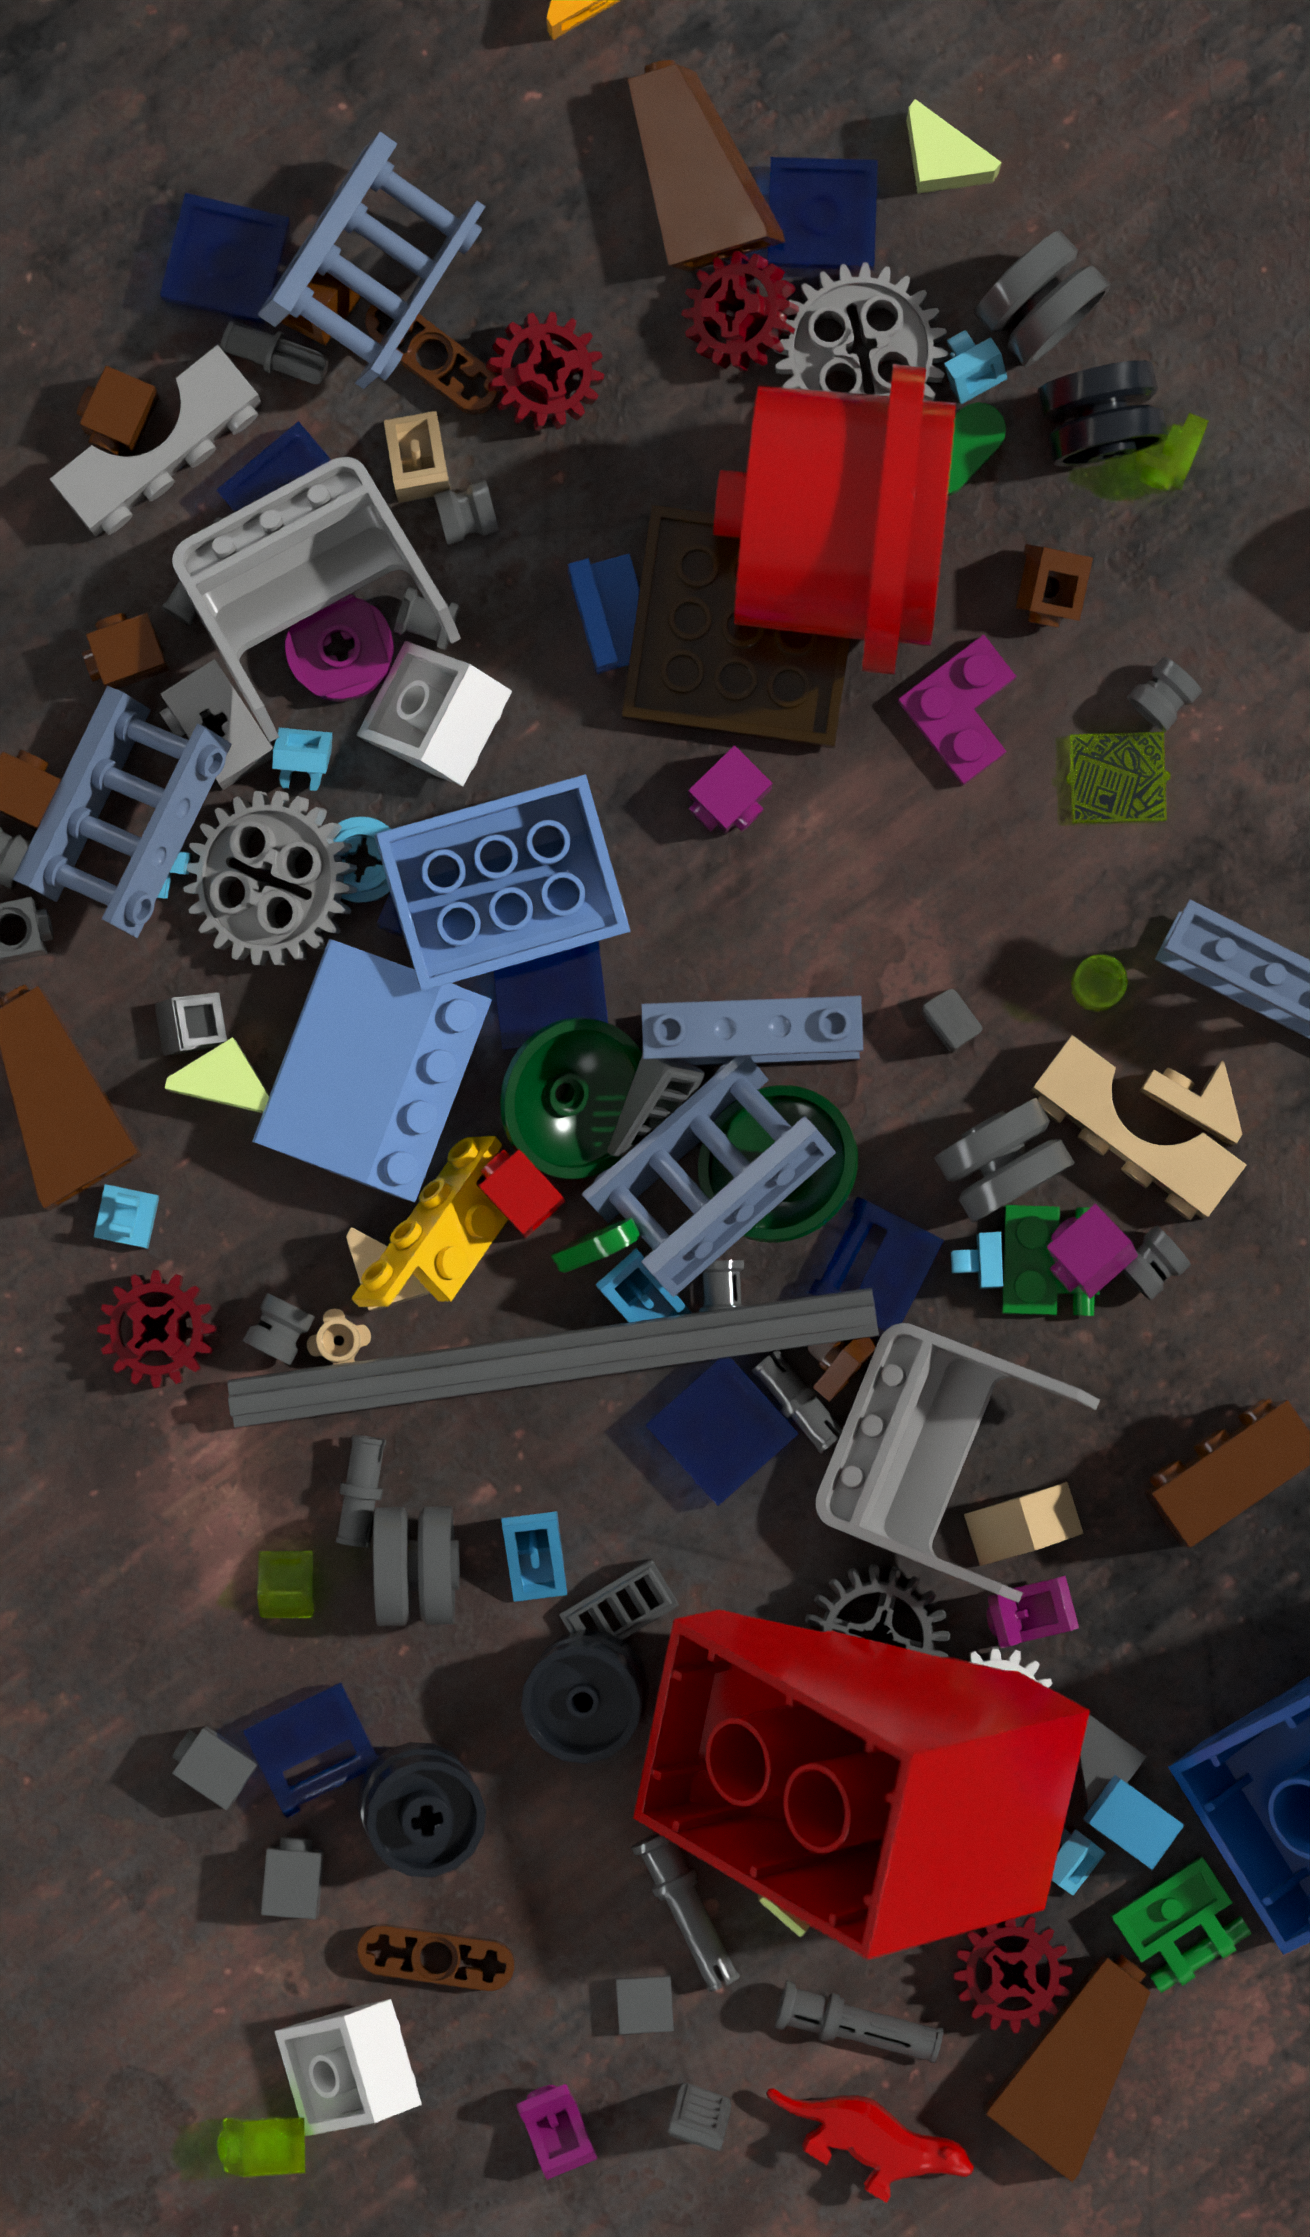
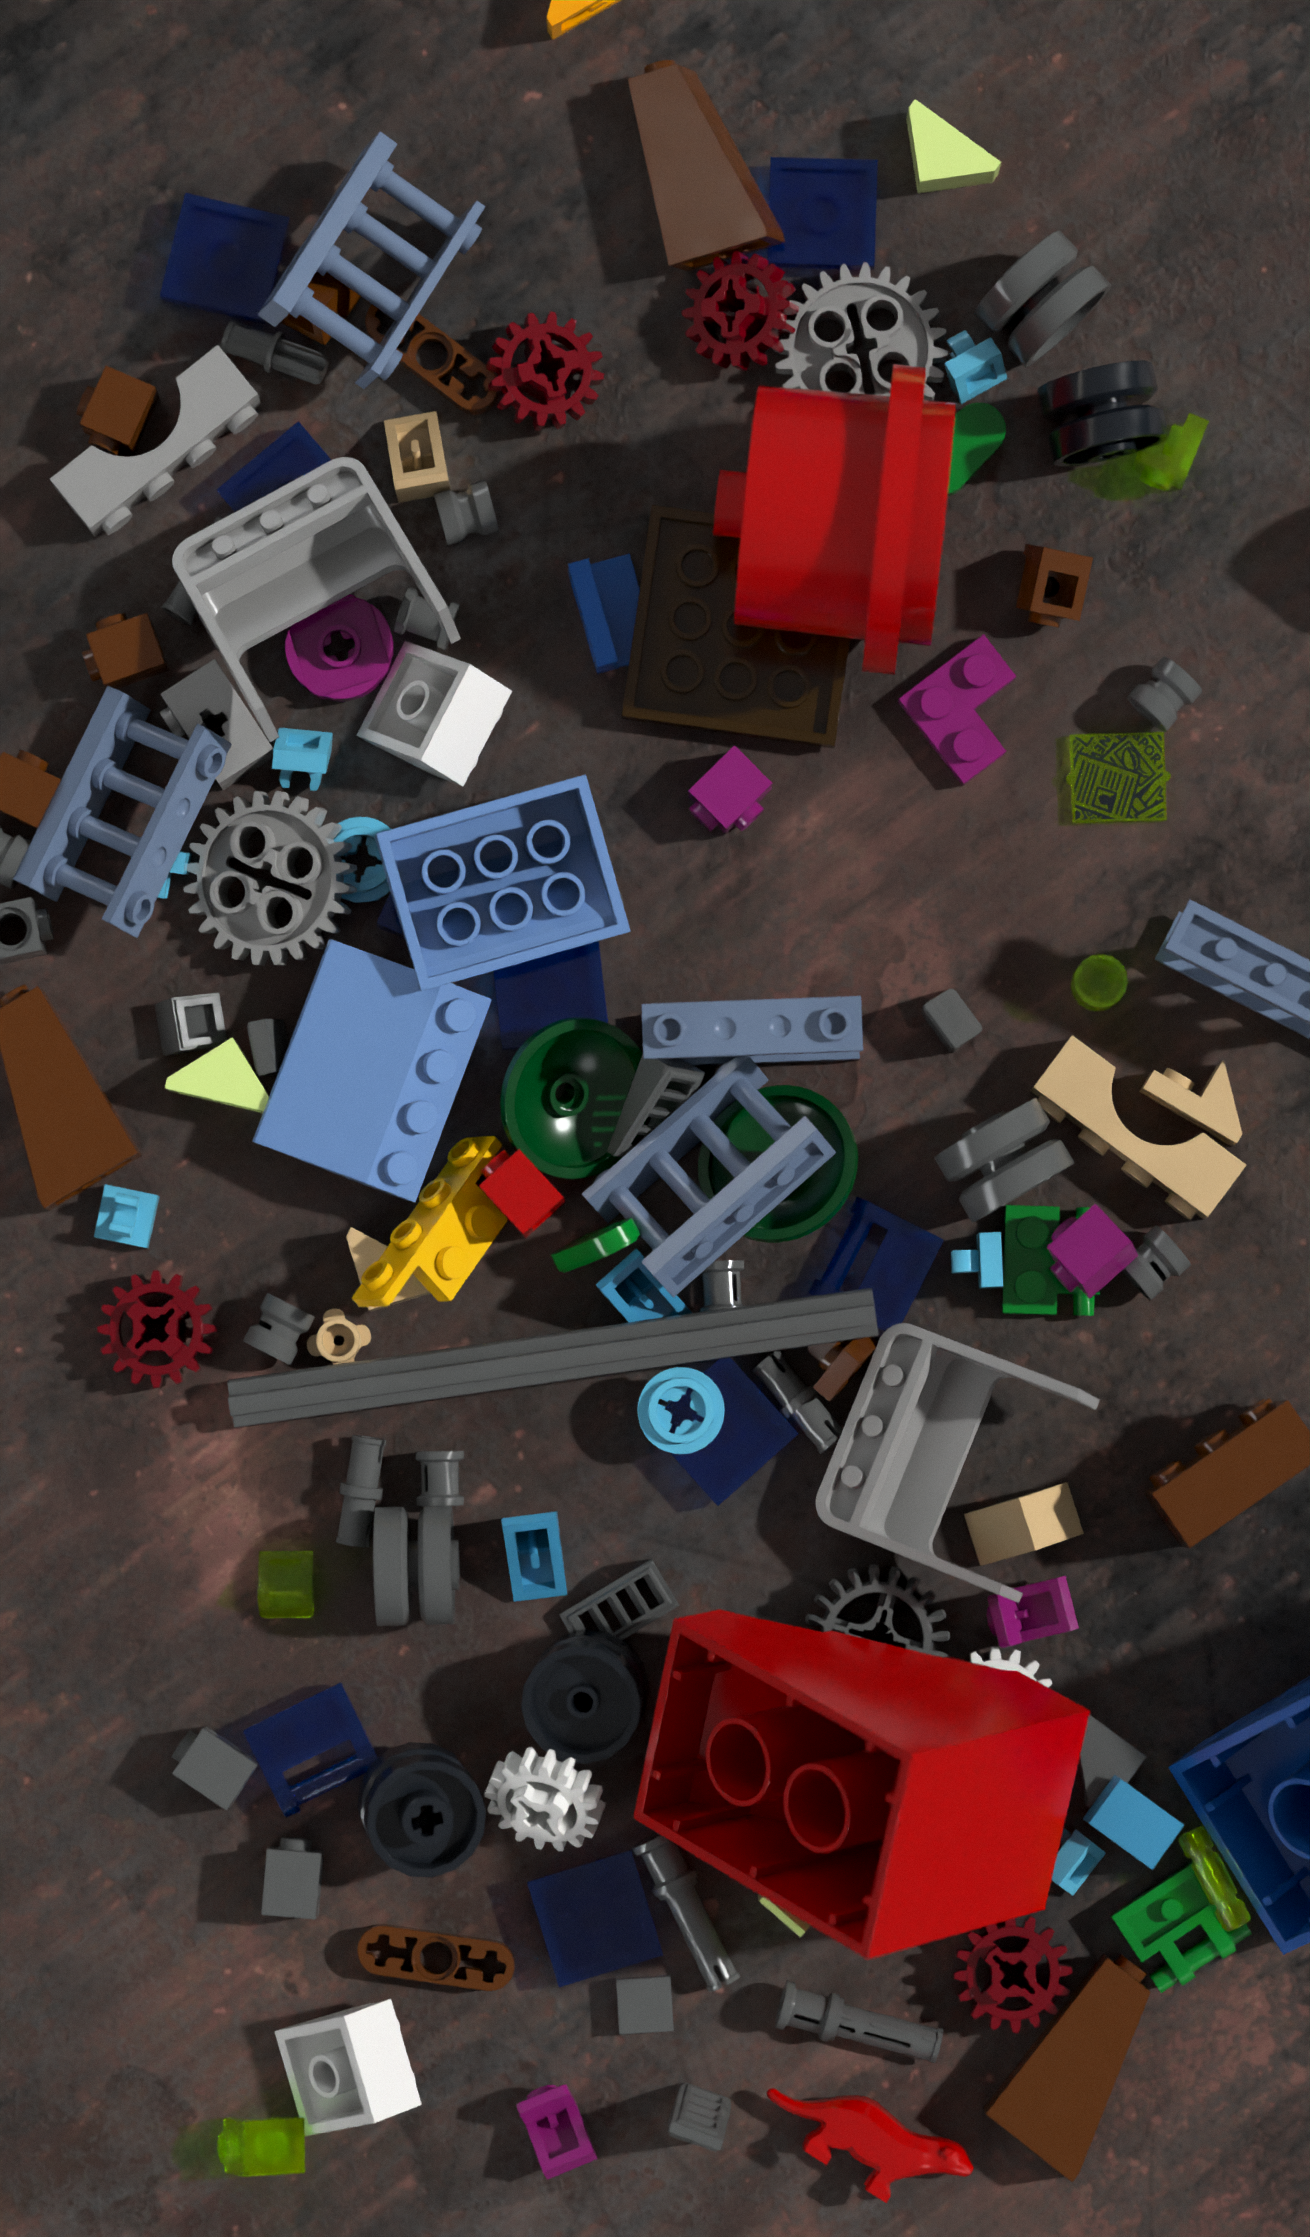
none -> dark grey tile [247,1019,289,1076]
none -> dark grey bush [415,1451,464,1506]
none -> white gear [485,1747,605,1851]
none -> clear blue plate [527,1849,663,1987]
none -> medium azure gear [637,1367,725,1454]
none -> clear neon green axle [1179,1826,1250,1931]

